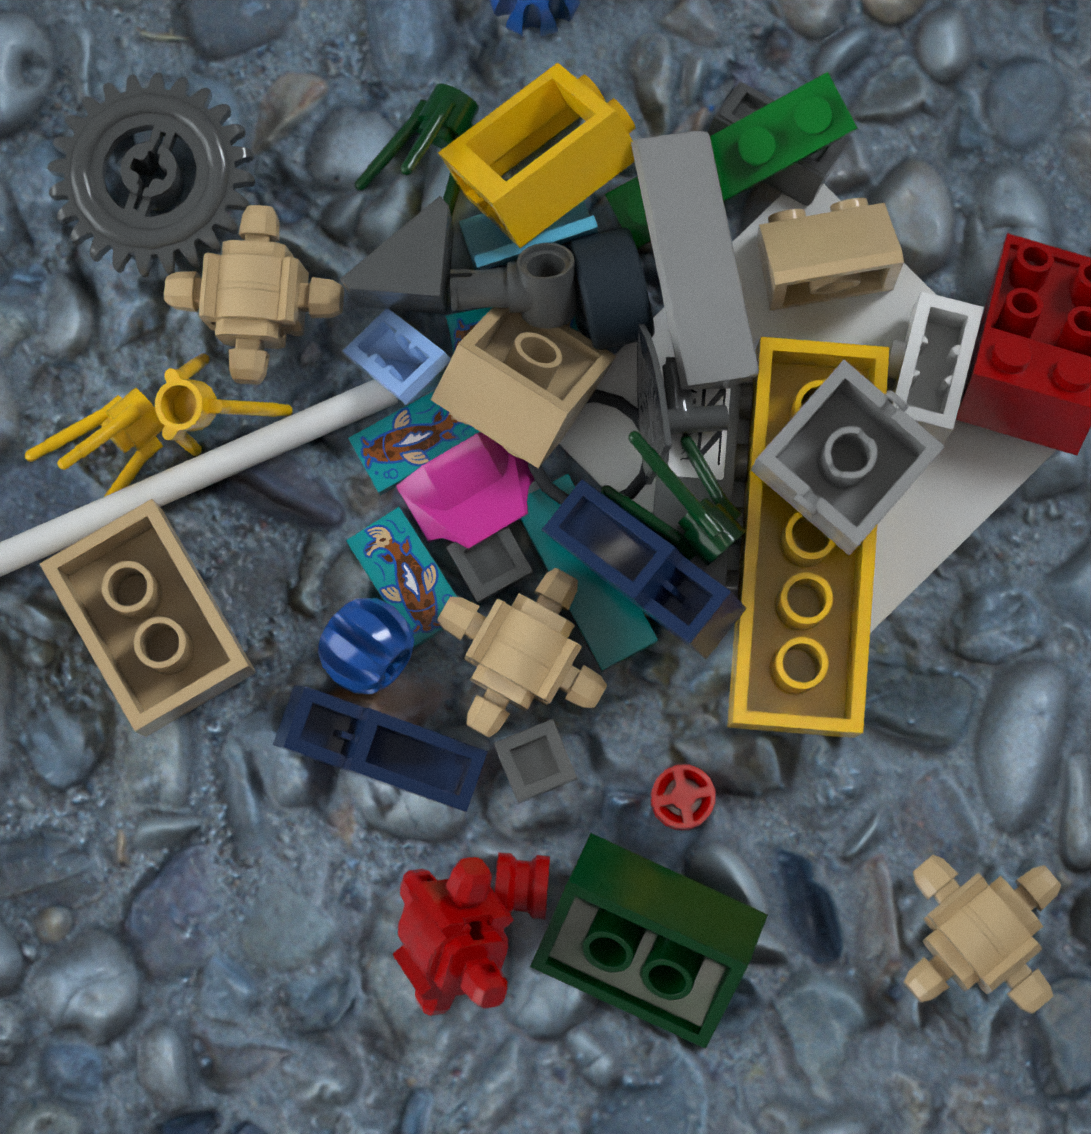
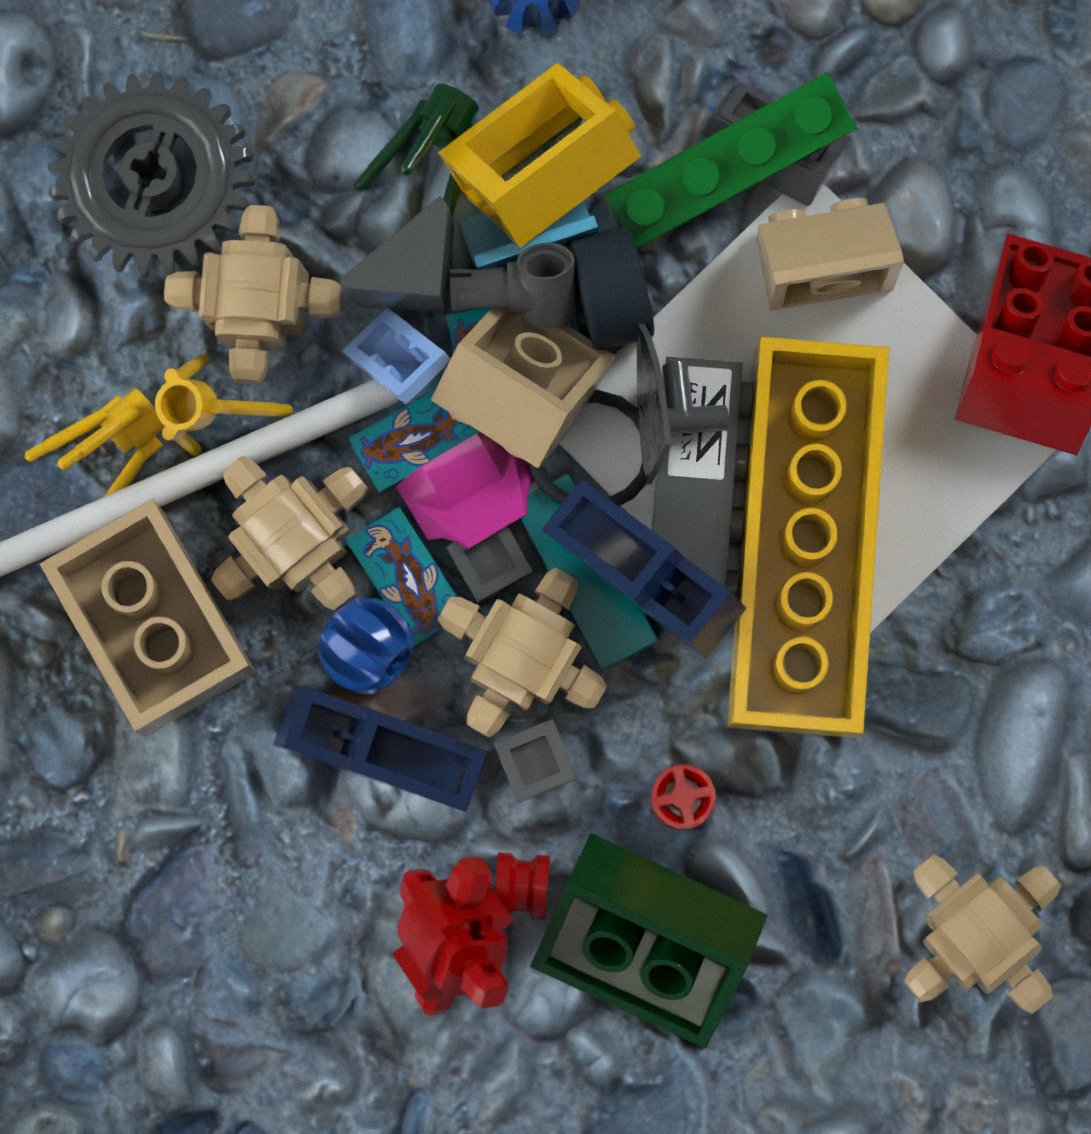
dark green plant [600,431,746,566] -> none
light grey slope [631,131,759,389] -> none
light grey brick [751,360,945,555] -> none
white brick [888,291,984,443] -> none
none -> tan piece [211,456,368,612]

